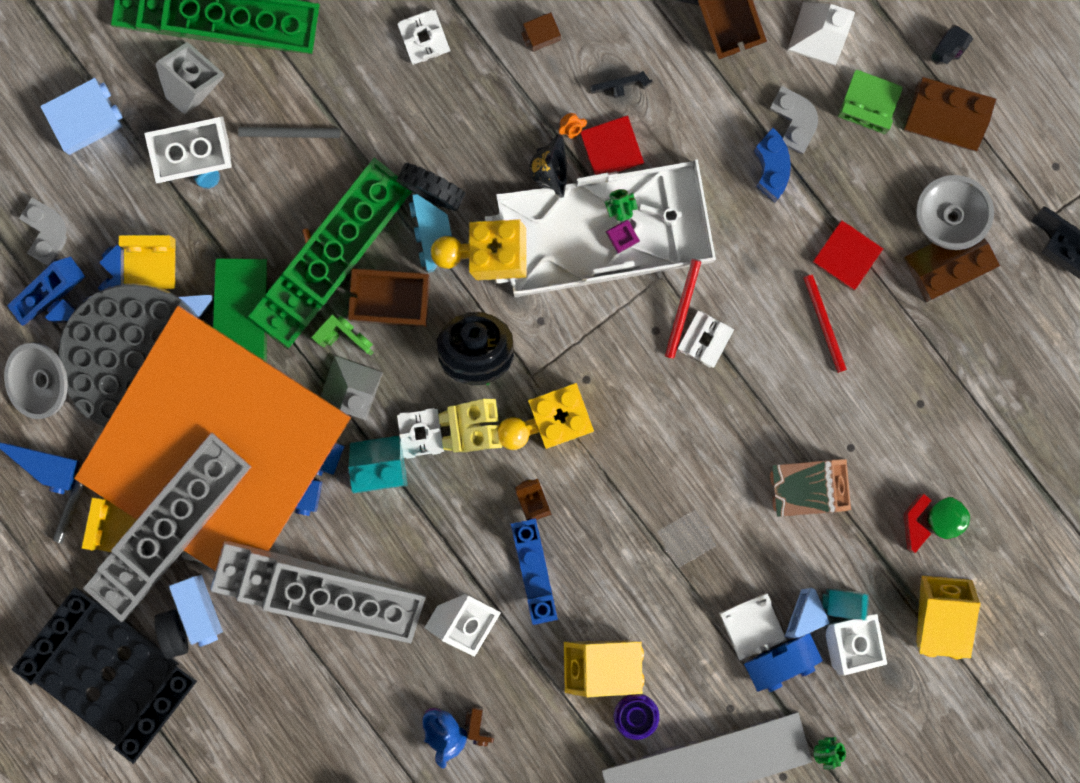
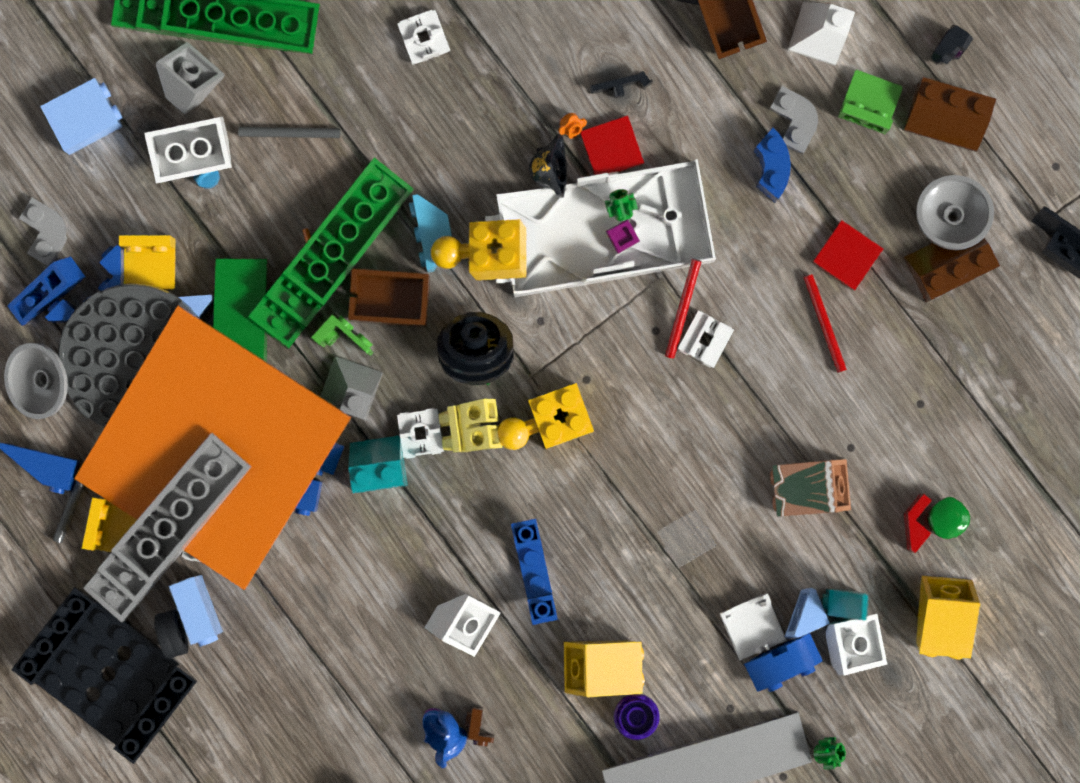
light grey slope [211,541,426,644] -> none
black tyre [396,163,466,211] -> none
reddish brown bracket [514,479,552,520] -> none
reddish brown brick [521,12,561,52] -> none

